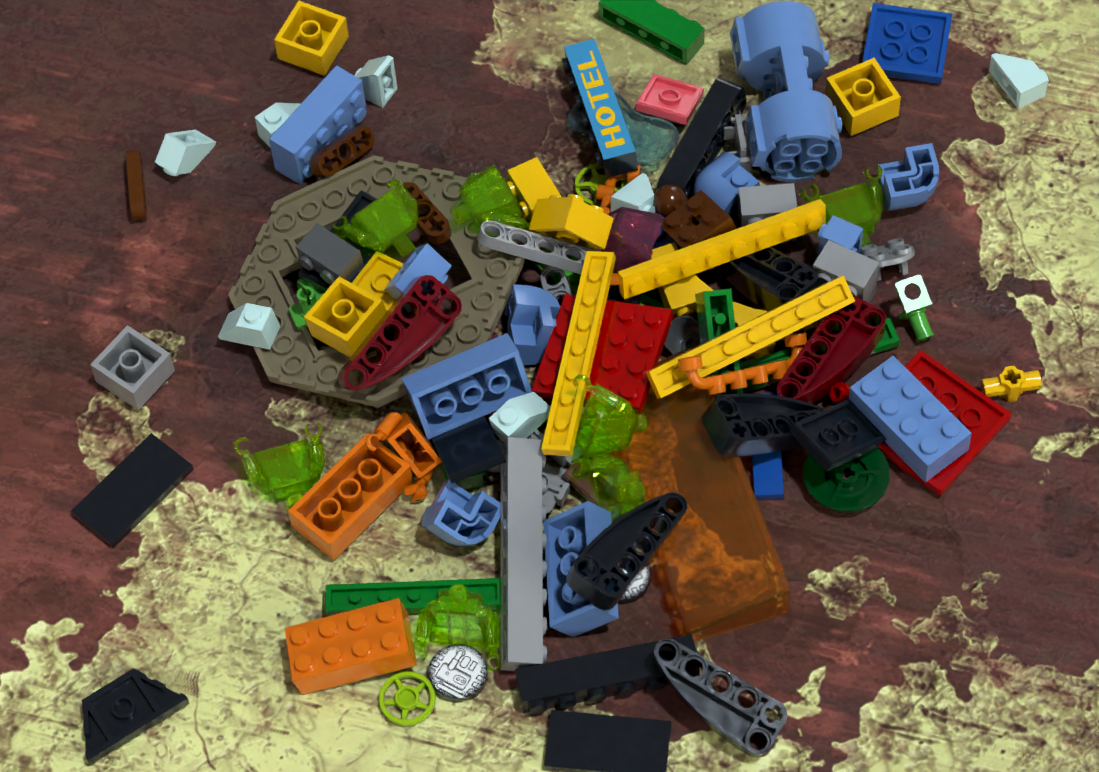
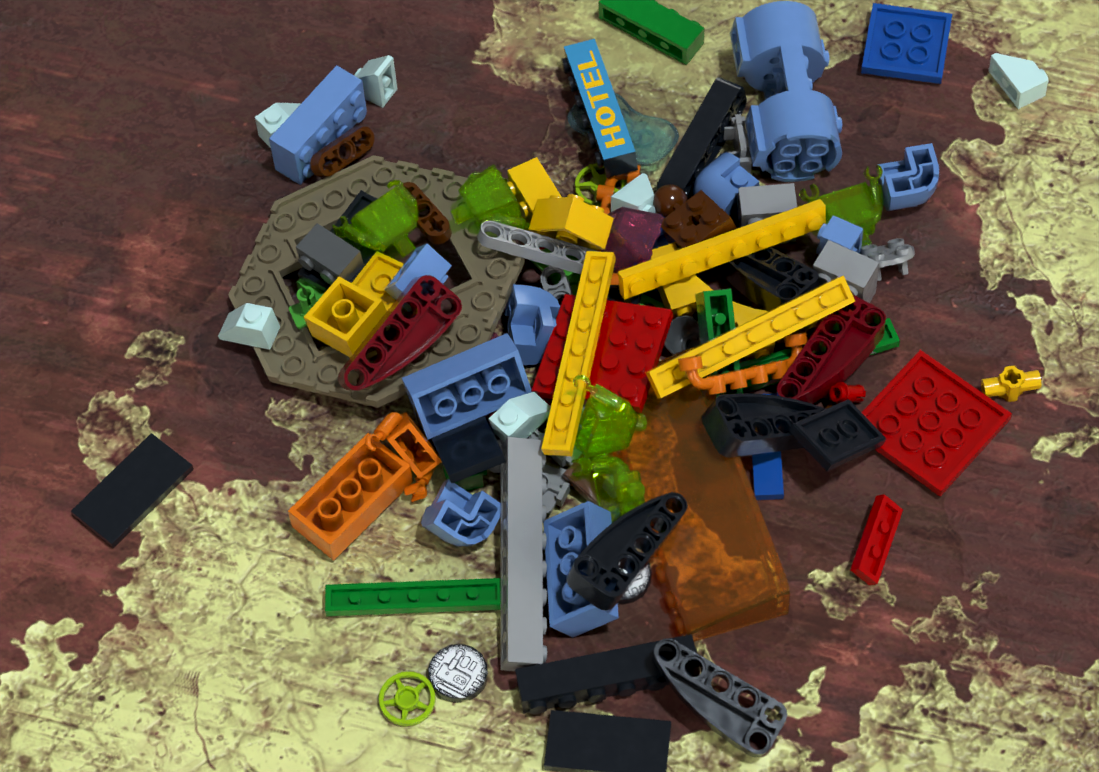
black wing [82,668,189,765] -> none
light grey brick [90,325,175,410] -> none
reddish brown beam [126,150,147,220] -> none
light aqua slope [155,129,216,176] -> none
clear neon green torso [234,423,325,509] -> none
yellow brick [274,1,349,76] -> none
orange brick [284,598,417,695] -> none
clear neon green torso [413,584,501,670] -> none
coral tile [635,74,704,125] -> none
dark green piece [803,448,890,512] -> none
yellow brick [825,58,901,136] -> none
medium blue brick [848,356,972,483] -> none
bracket [894,275,934,342] -> none
none -> red plate [850,494,903,586]

